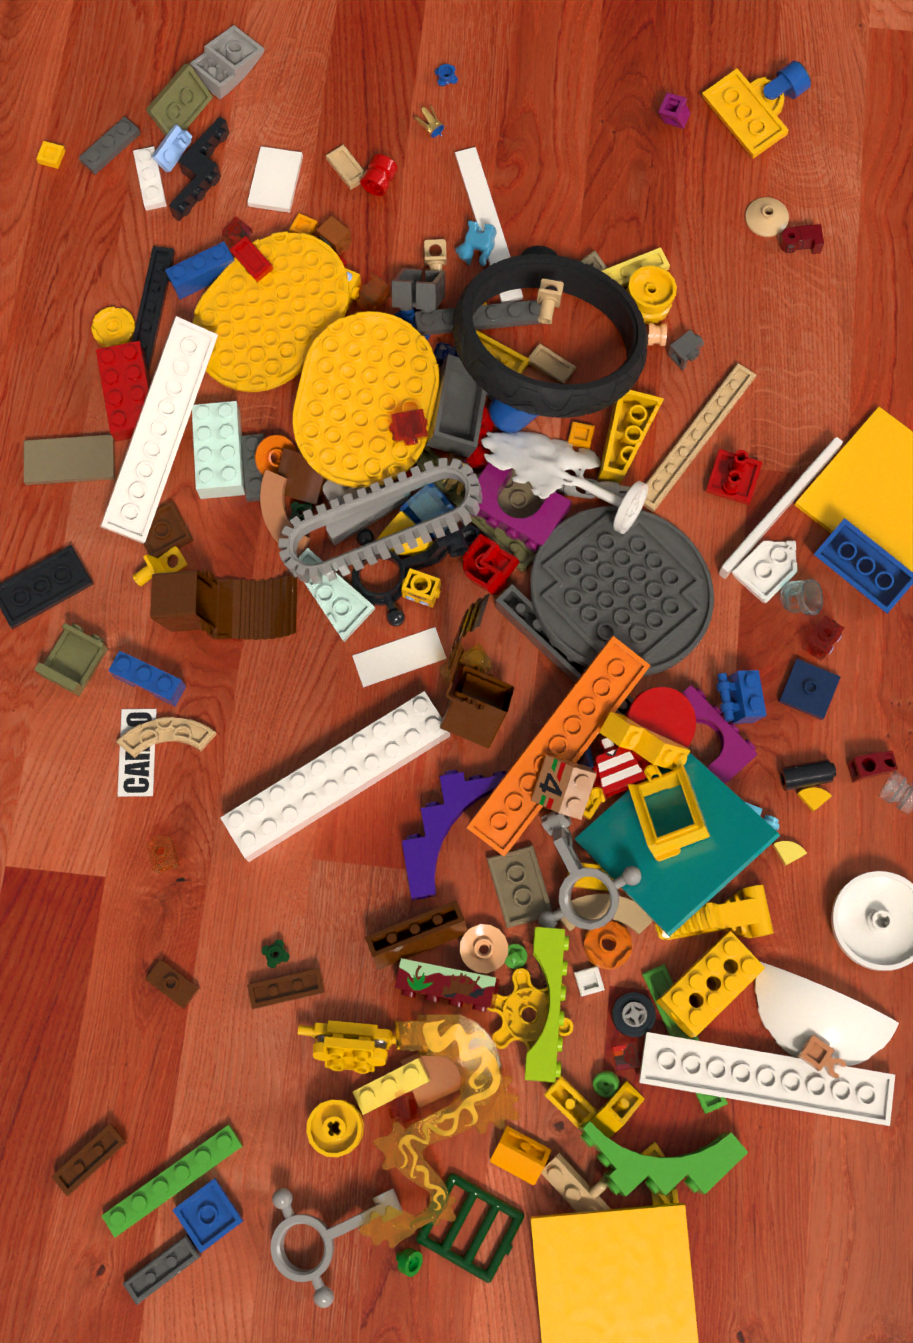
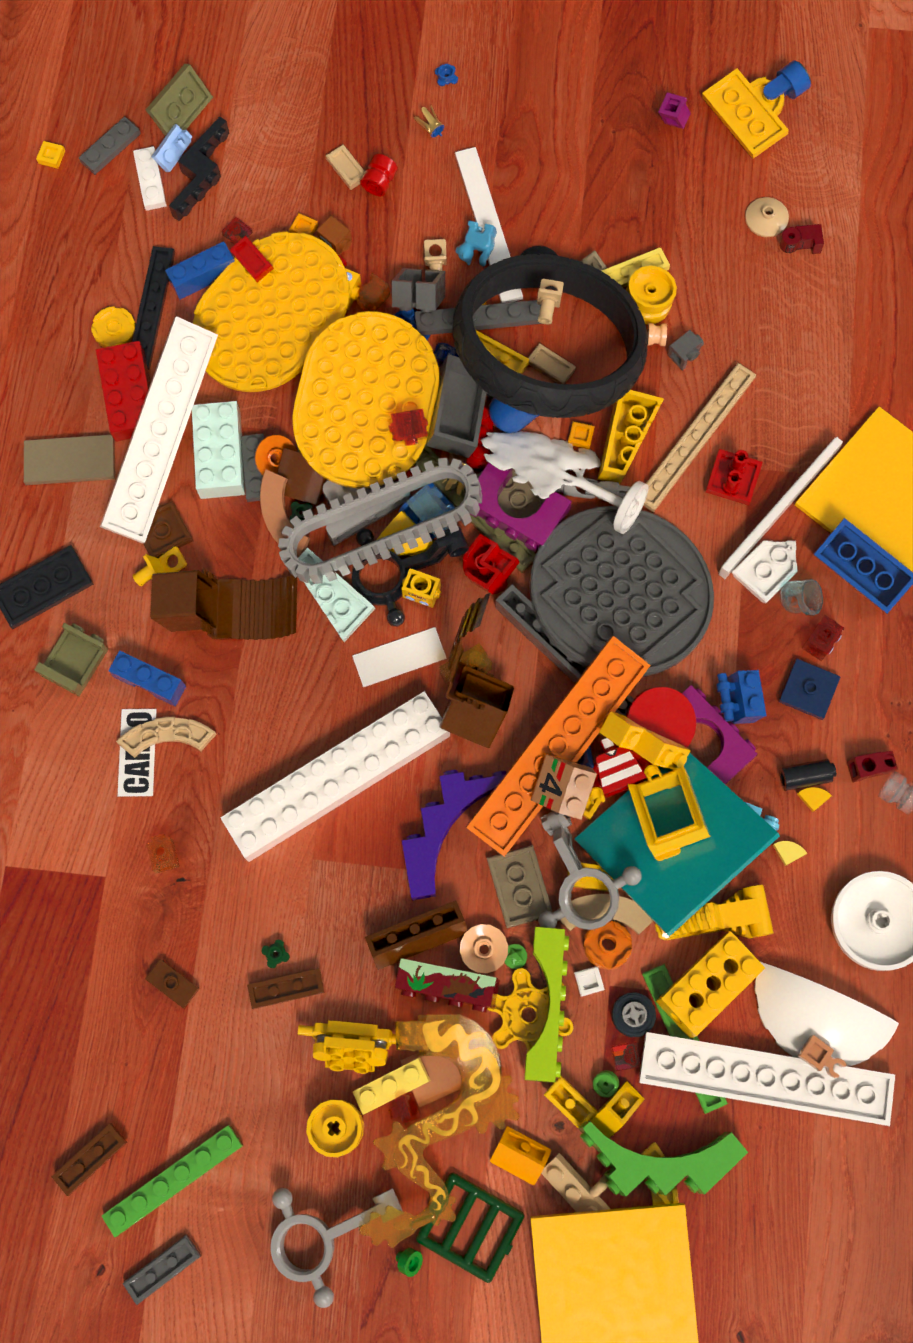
blue plate [173,1178,244,1253] -> none
light grey slope [190,25,264,100] -> none
white tile [247,146,303,213] -> none
black tile [461,524,480,547] -> none

